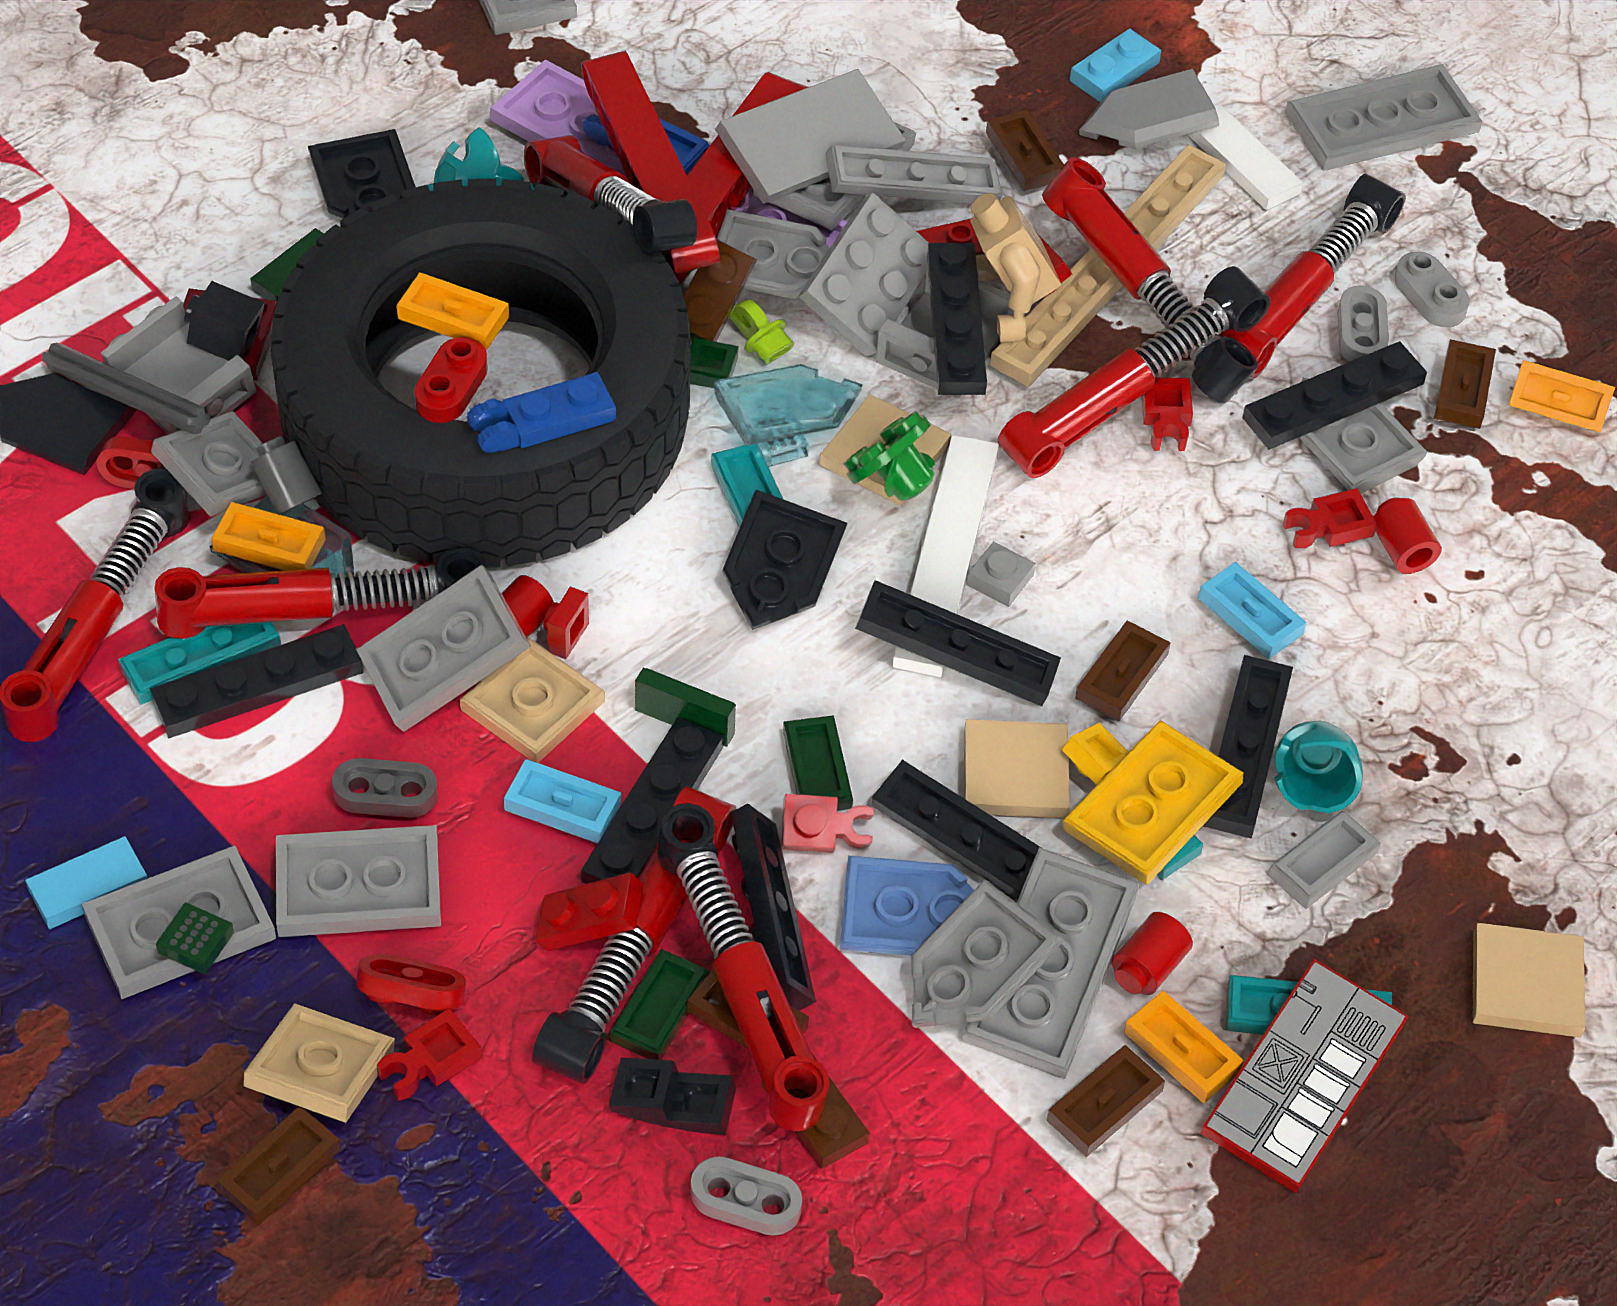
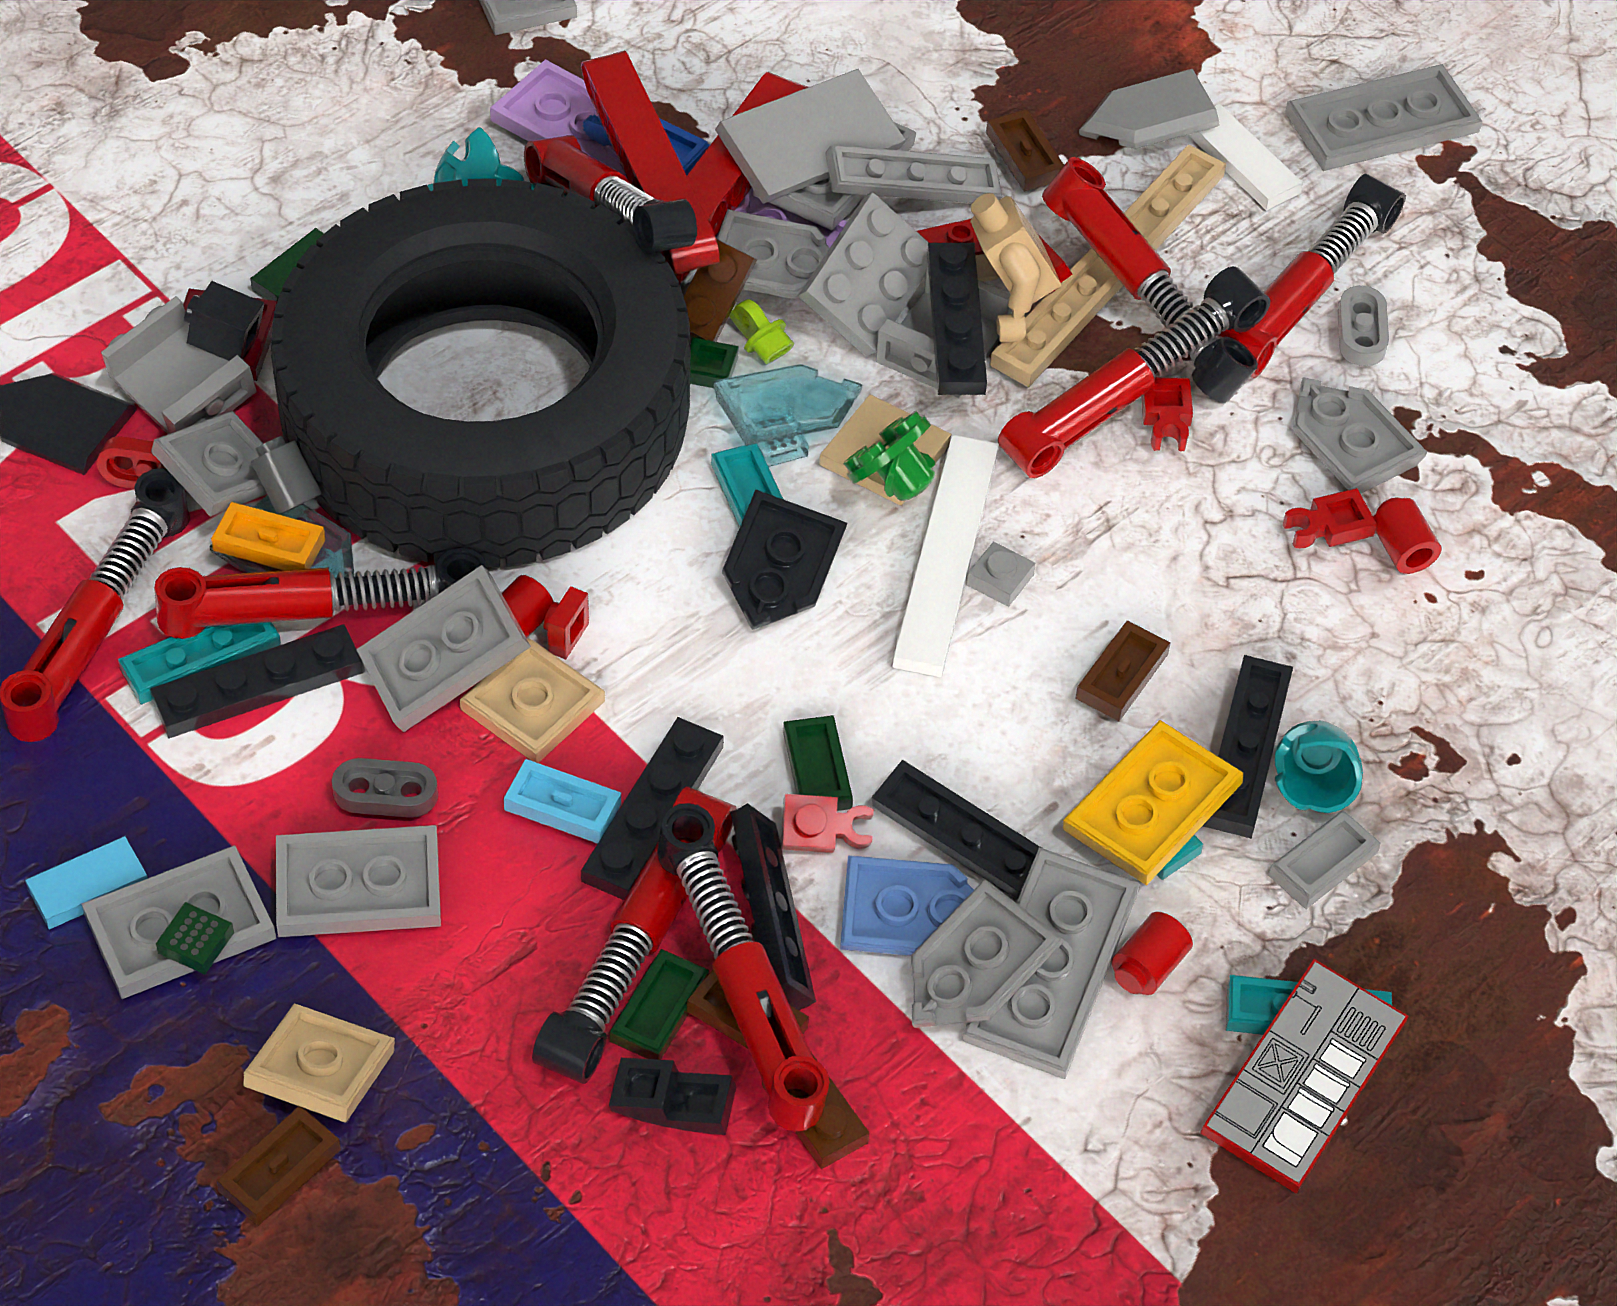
dark grey axle [42,342,210,435] -> none
black tile [308,129,416,219] -> none
red plate [356,954,466,1015] -> none
red plate [377,1008,482,1101] -> none
light orange plate [397,272,509,350] -> none
red plate [415,337,488,423] -> none
blue hinge [466,372,616,454] -> none
red plate [535,872,643,951] -> none
dark green tile [635,667,736,747] -> none
light grey plate [691,1157,802,1236] -> none
black plate [855,580,1061,706] -> none
tan tile [964,719,1070,819] -> none
reddish brown plate [1046,1045,1165,1157] -> none
yellow plate [1062,722,1129,785] -> none
medium azure plate [1070,28,1161,102] -> none
light orange plate [1124,990,1244,1104] -> none
medium azure plate [1198,561,1307,659] -> none
black plate [1242,341,1427,450] -> none
light grey plate [1395,252,1470,327] -> none
reddish brown plate [1434,339,1496,429] -> none
tan tile [1473,923,1585,1038] -> none
light orange plate [1509,360,1615,432] -> none

